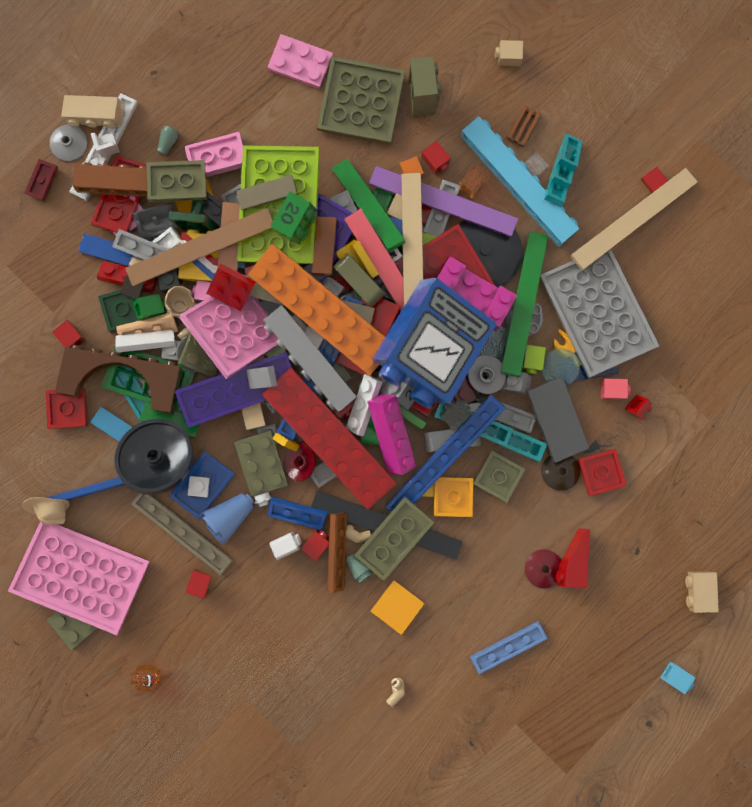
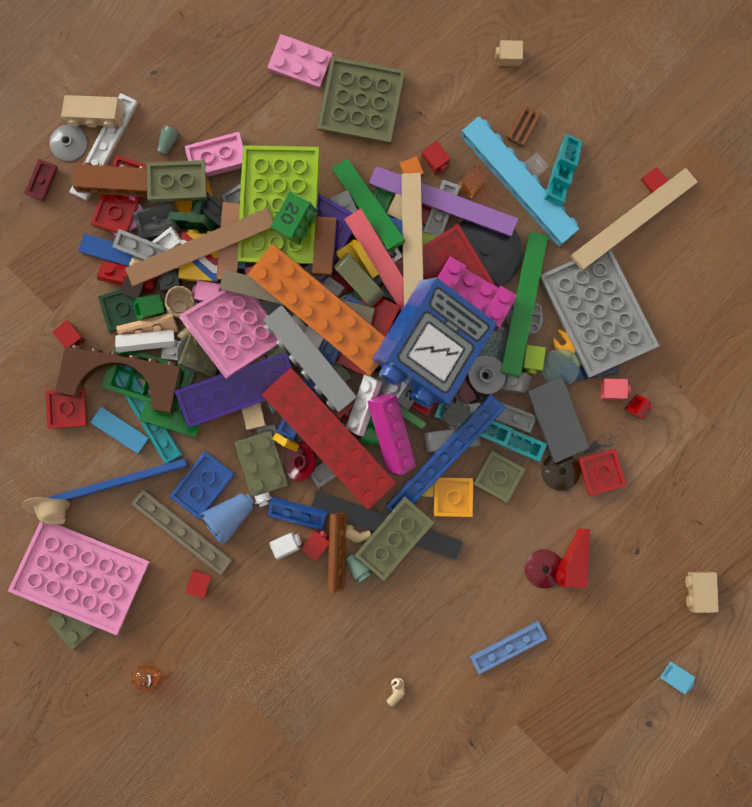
white panel [91,133,120,158] -> none
black dish [114,419,194,495] -> none
white plate [188,476,210,497] -> none
red plate [206,263,256,312] -> none
dark tan tile [236,175,298,211] -> none
light grey tile [246,366,277,389] -> none
light orange tile [370,580,425,635] -> none
olive brick [408,56,441,117] -> none

